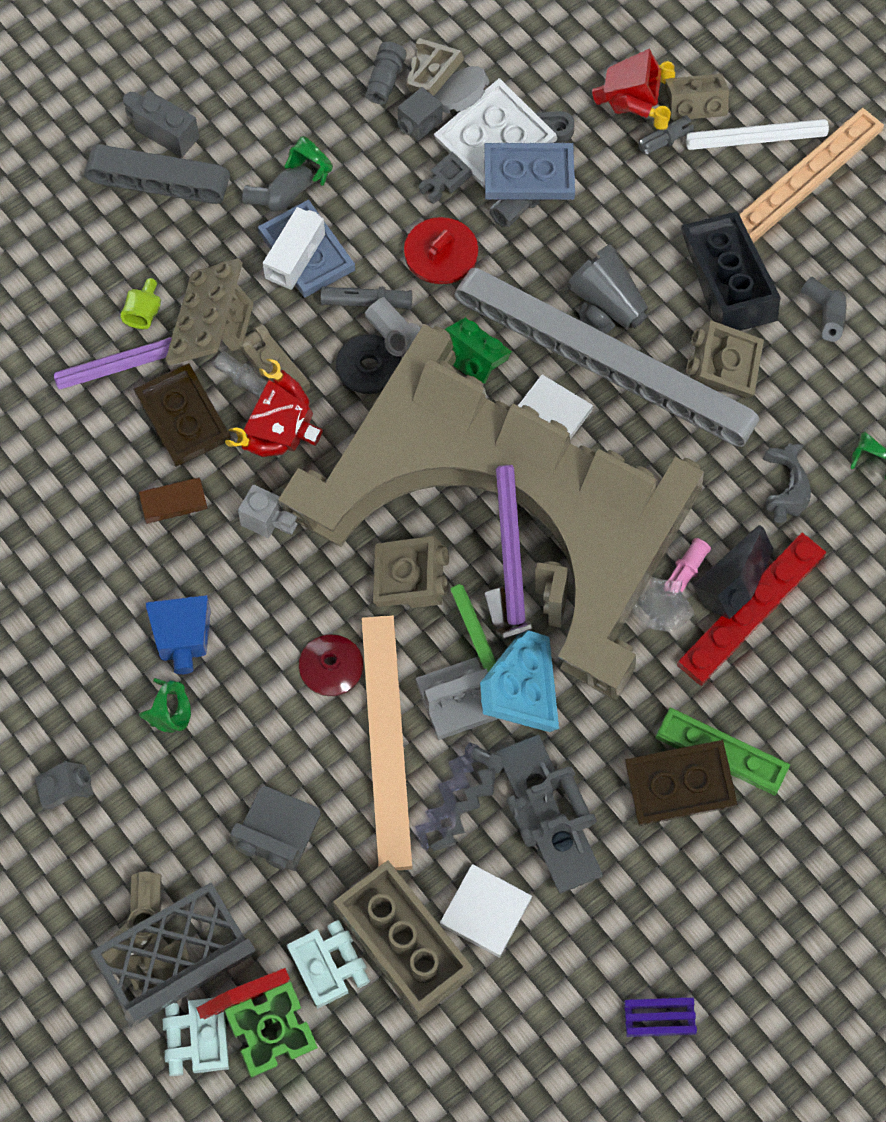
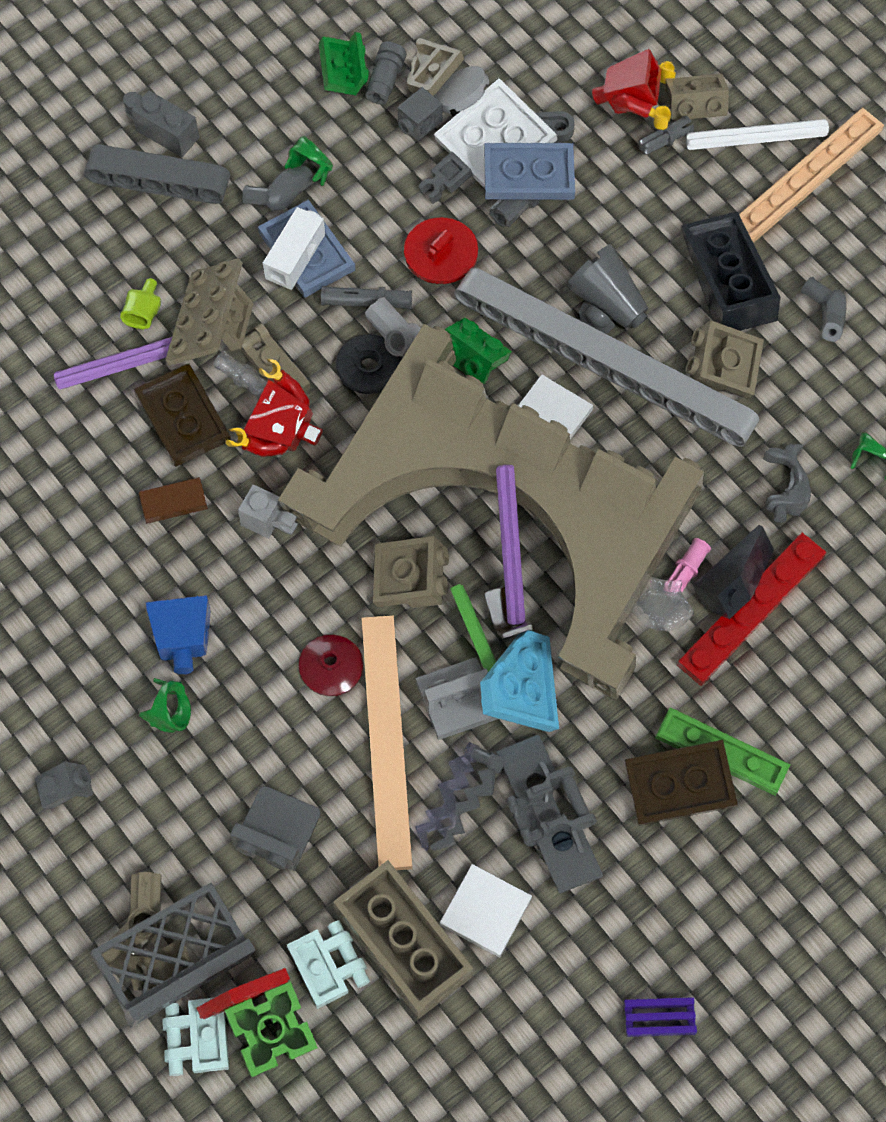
dark tan bracket [535,561,568,628] -> none
none -> green bracket [318,32,369,96]

